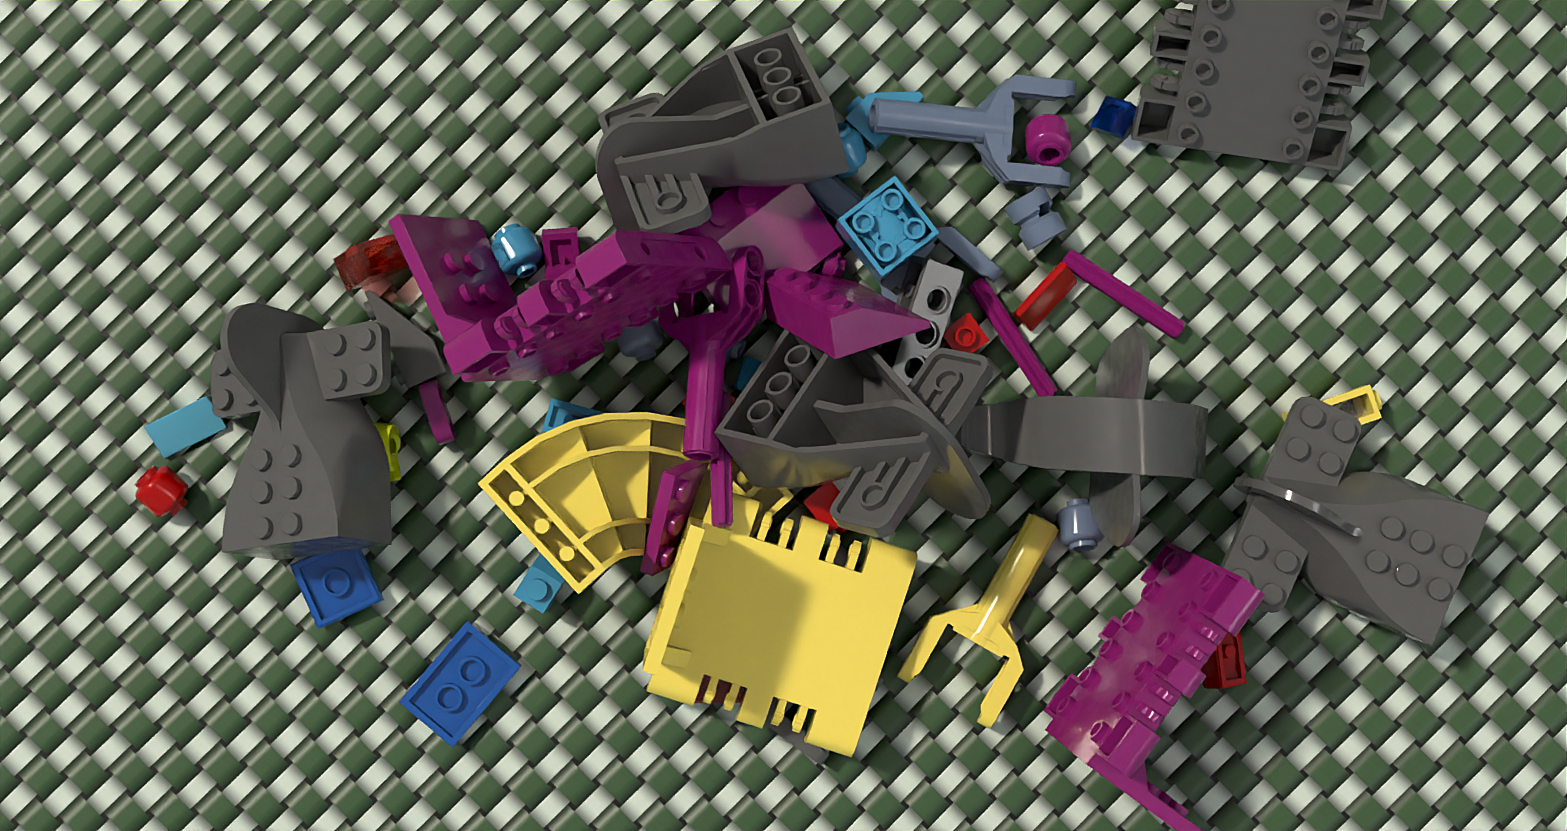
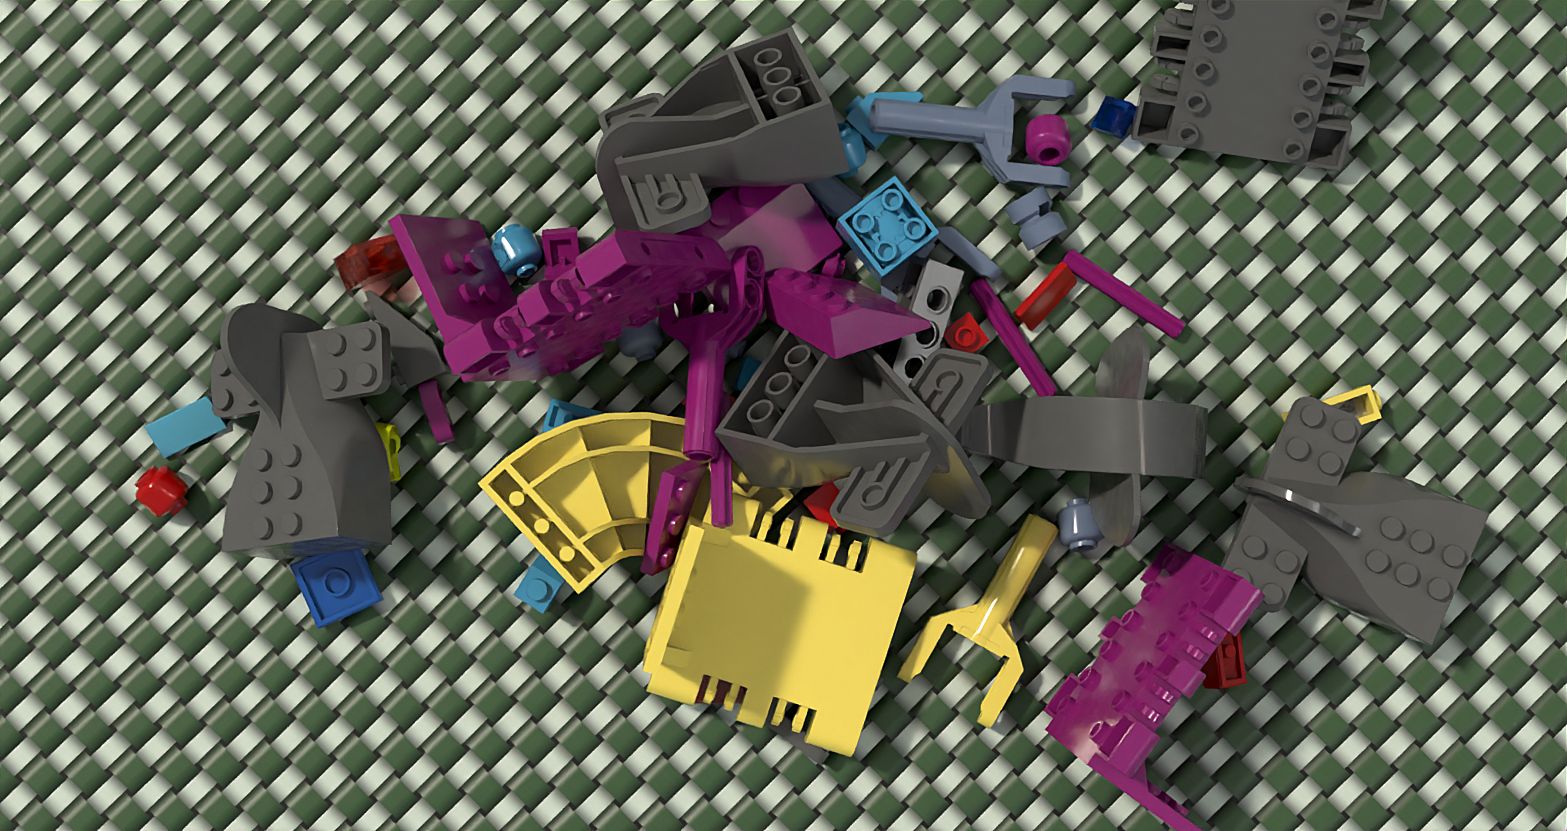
blue plate [399,620,522,748] -> none

